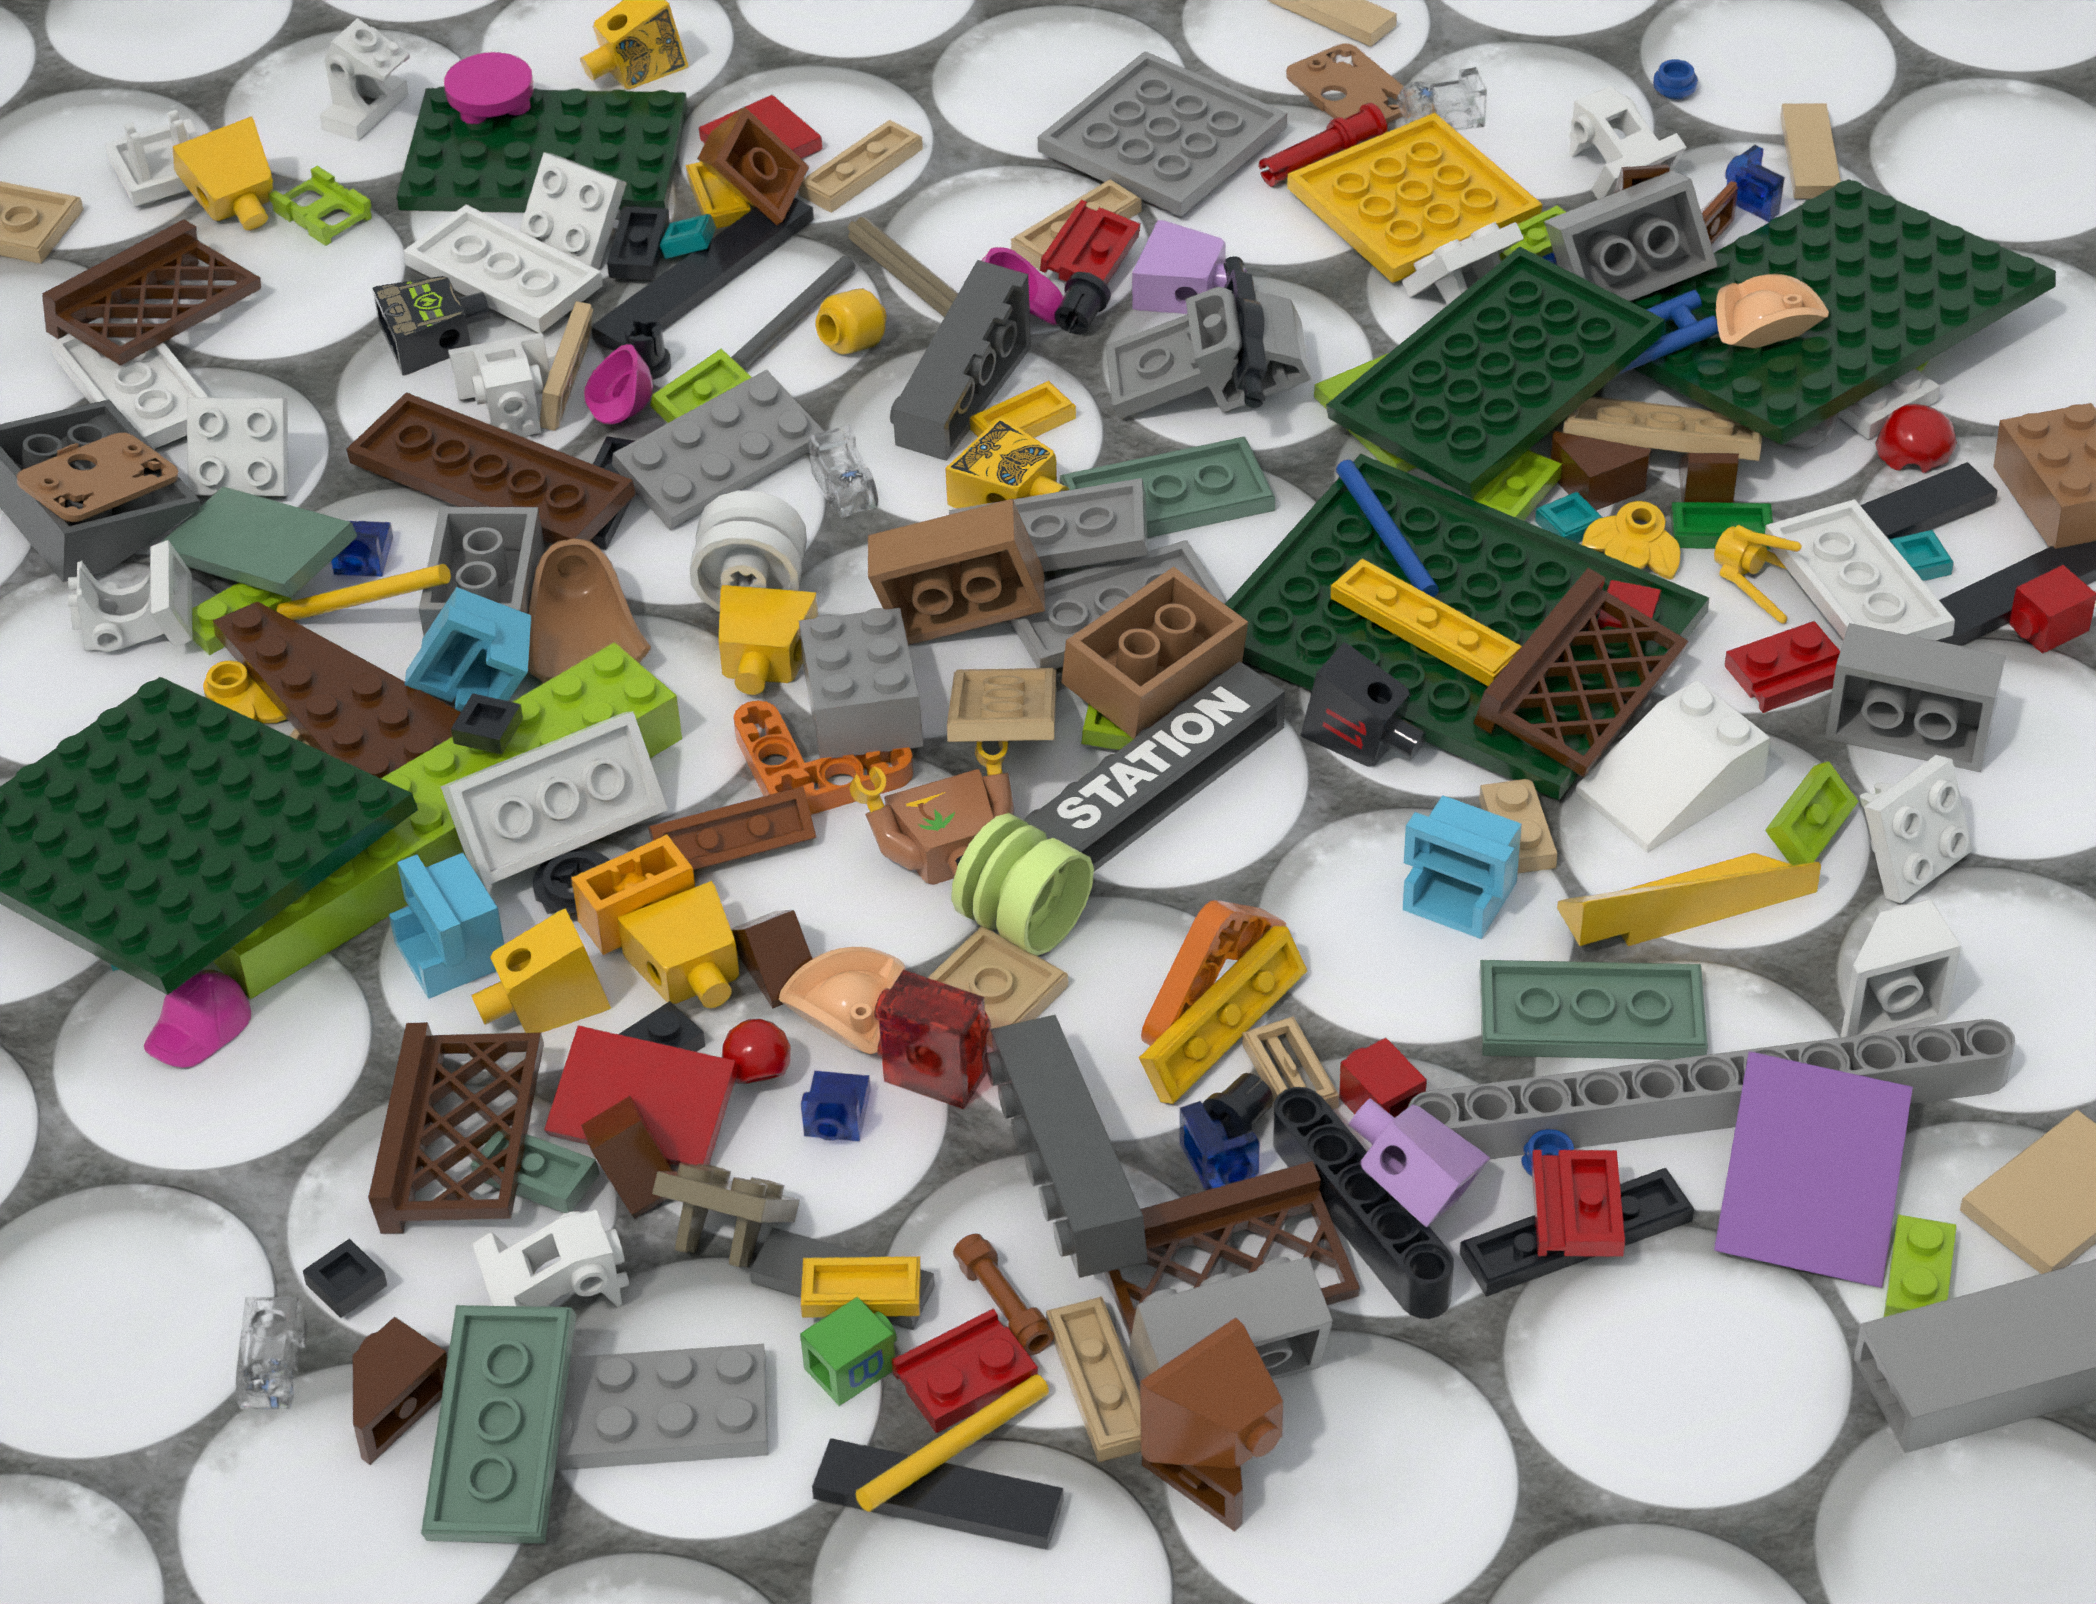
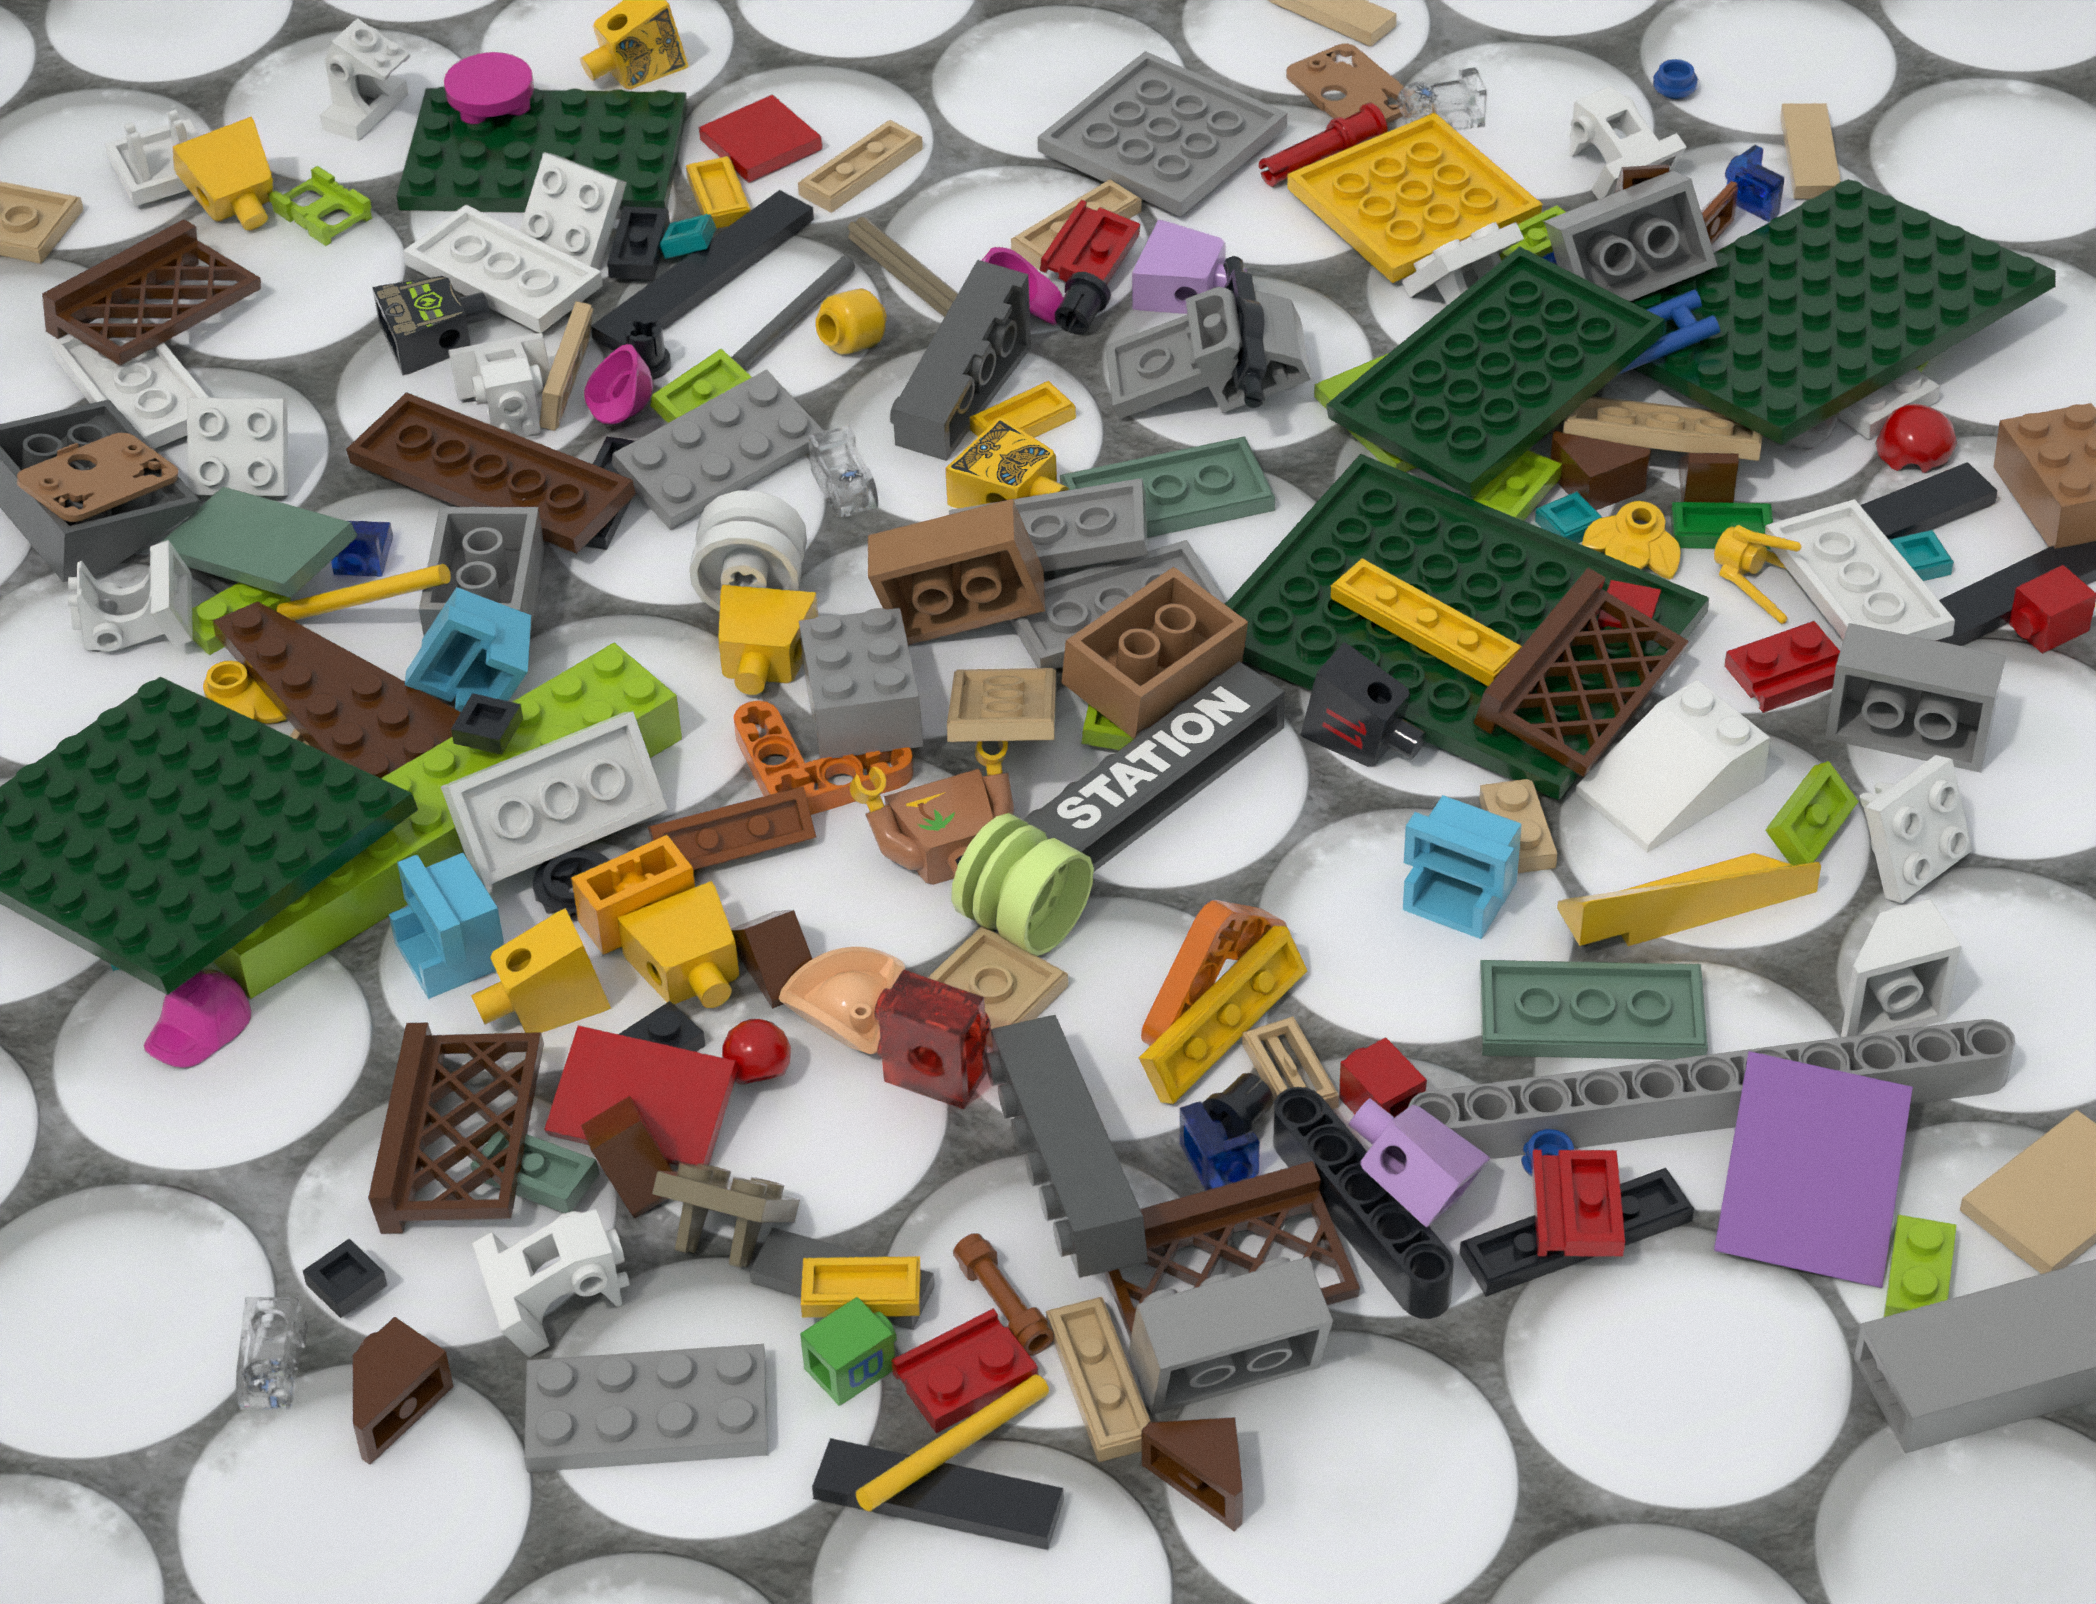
sand green tile [421,1305,576,1544] -> none
medium nougat hair [528,538,651,683] -> none
dark orange slope [697,106,809,225] -> none
clear blue bracket [801,1070,871,1142] -> none
dark orange slope [1140,1317,1283,1469] -> none
blue bar [1336,459,1439,598] -> none
light nougat hat [1716,274,1828,348] -> none

